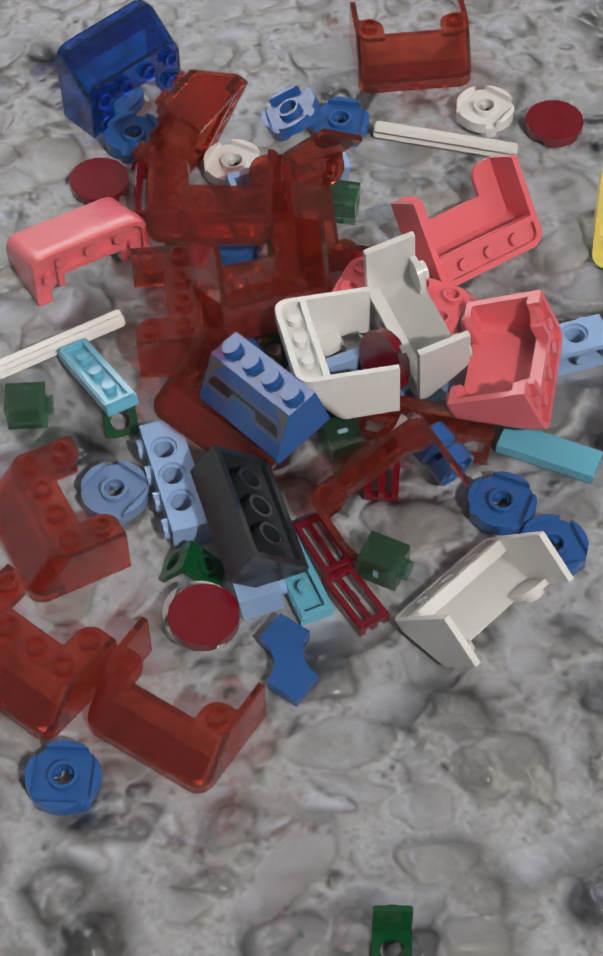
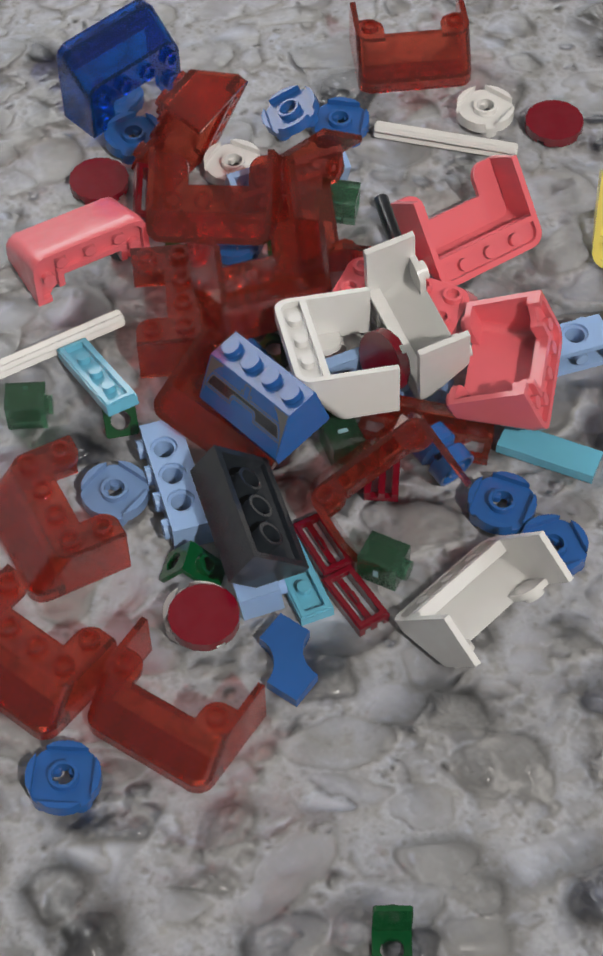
none -> black piece [374,194,402,241]

